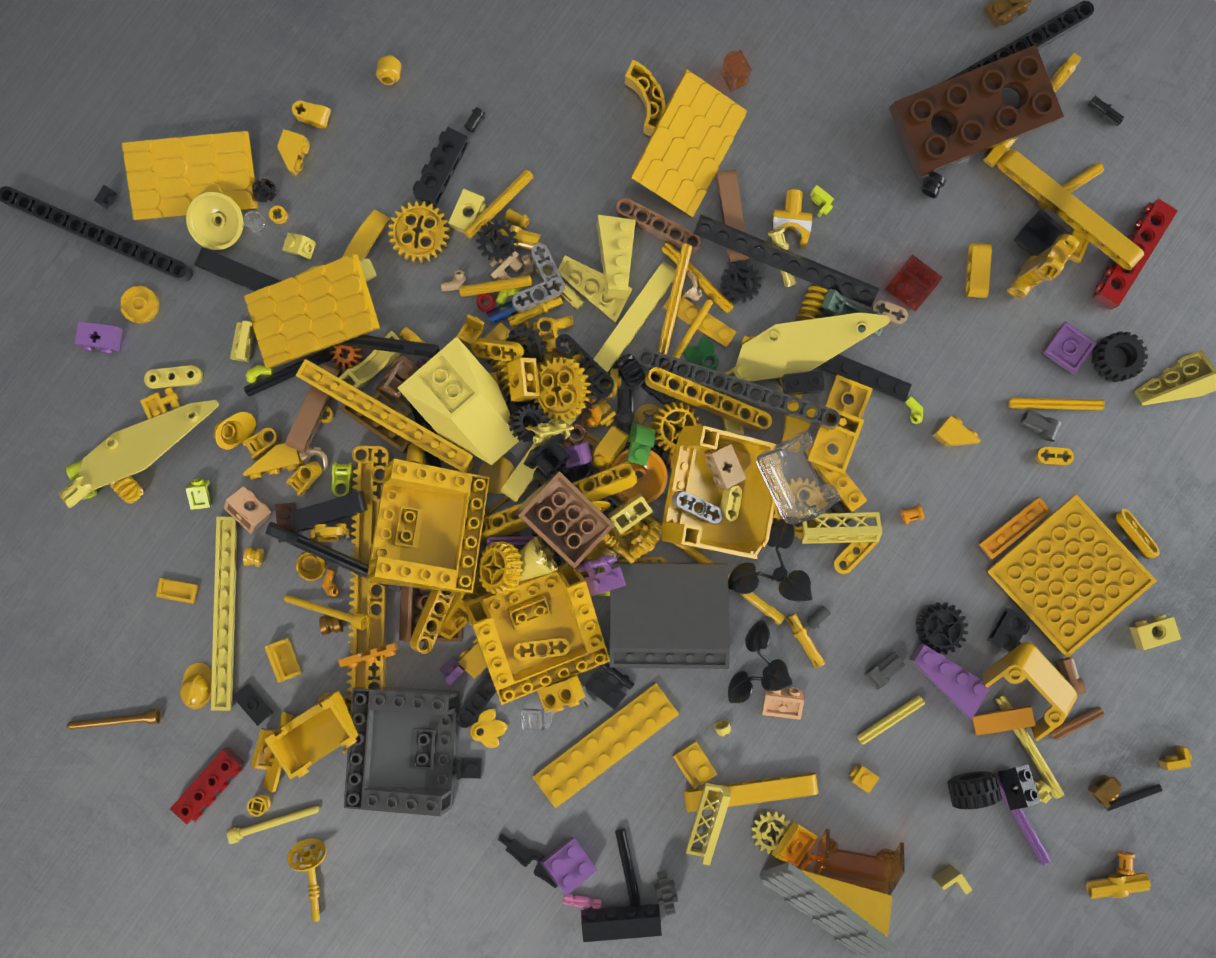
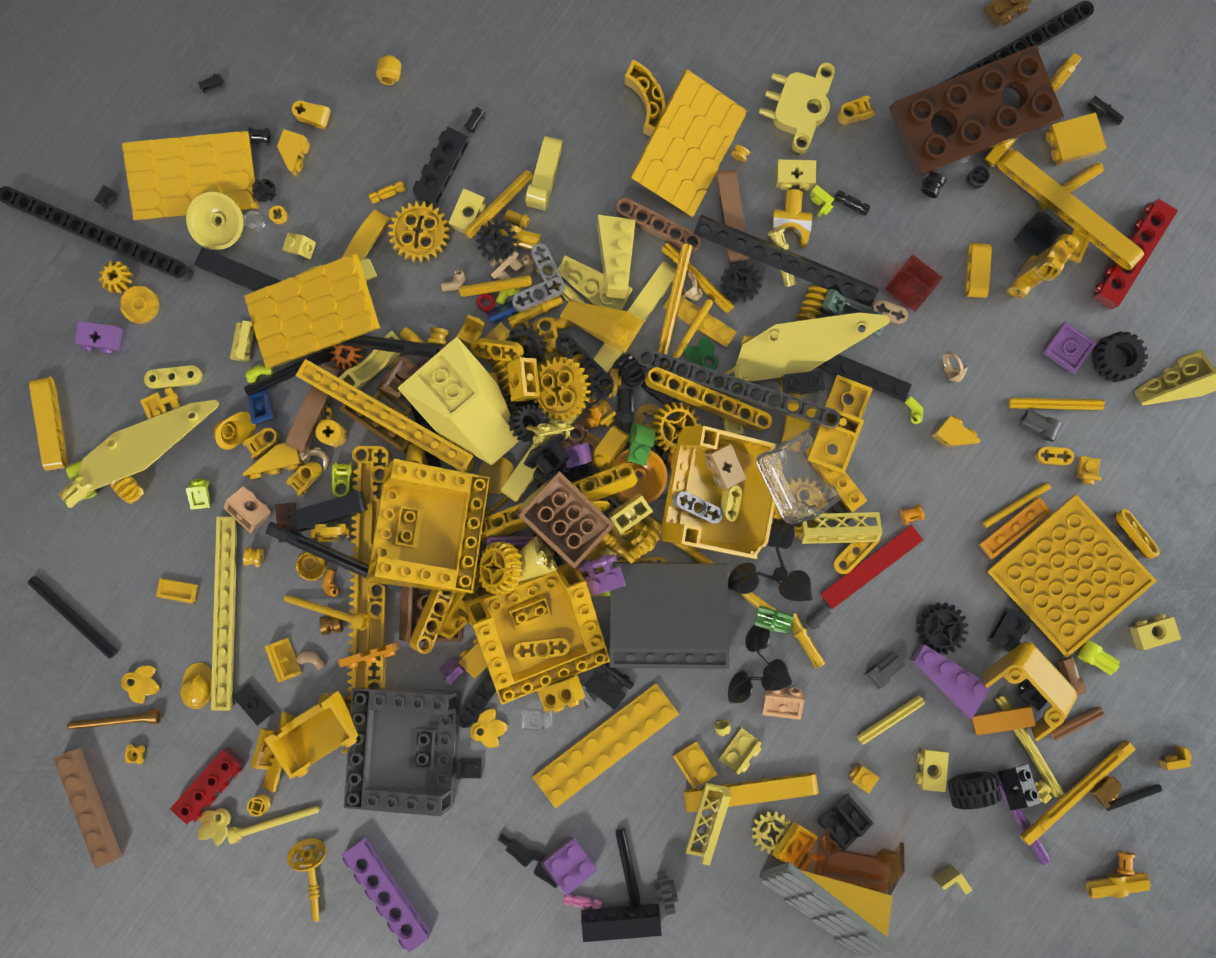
clear orange brick [721,50,752,92] -> none
none -> black axle [27,576,118,659]
none -> yellow beam [29,376,68,471]
none -> medium nougat brick [53,747,122,869]
none -> yellow gear [98,261,133,293]
none -> yellow plate [121,666,160,704]
none -> yellow plate [124,744,145,765]
none -> black pin [198,73,225,94]
none -> light yellow plate [198,808,231,846]
none -> black bush [248,127,271,145]
none -> blue slope [248,390,276,424]
none -> tan arm [296,651,326,671]
none -> yellow piece [315,420,348,447]
none -> medium lavender brick [342,837,431,953]
none -> yellow axle [369,180,406,204]
none -> yellow wheel [427,327,449,346]
none -> light yellow beam [526,136,563,211]
none -> yellow wedge [560,301,645,354]
none -> light yellow bracket [718,727,762,775]
none -> yellow bush [731,145,750,162]
none -> bright green hips [755,606,794,635]
none -> light yellow piece [759,63,835,155]
none -> light yellow brick [775,159,816,191]
none -> black slope [817,794,874,851]
none -> red tile [820,525,923,609]
none -> black axle [834,190,870,216]
none -> yellow piece [837,95,876,125]
none -> light yellow brick [916,748,949,792]
none -> tan piece [943,352,968,383]
none -> black wheel [966,166,990,190]
none -> yellow bar [982,482,1051,528]
none -> black brick [1015,679,1047,711]
none -> yellow piece [1019,740,1136,846]
none -> yellow brick [1046,112,1107,166]
none -> yellow bracket [1076,456,1102,485]
none -> neon yellow piece [1077,640,1120,676]

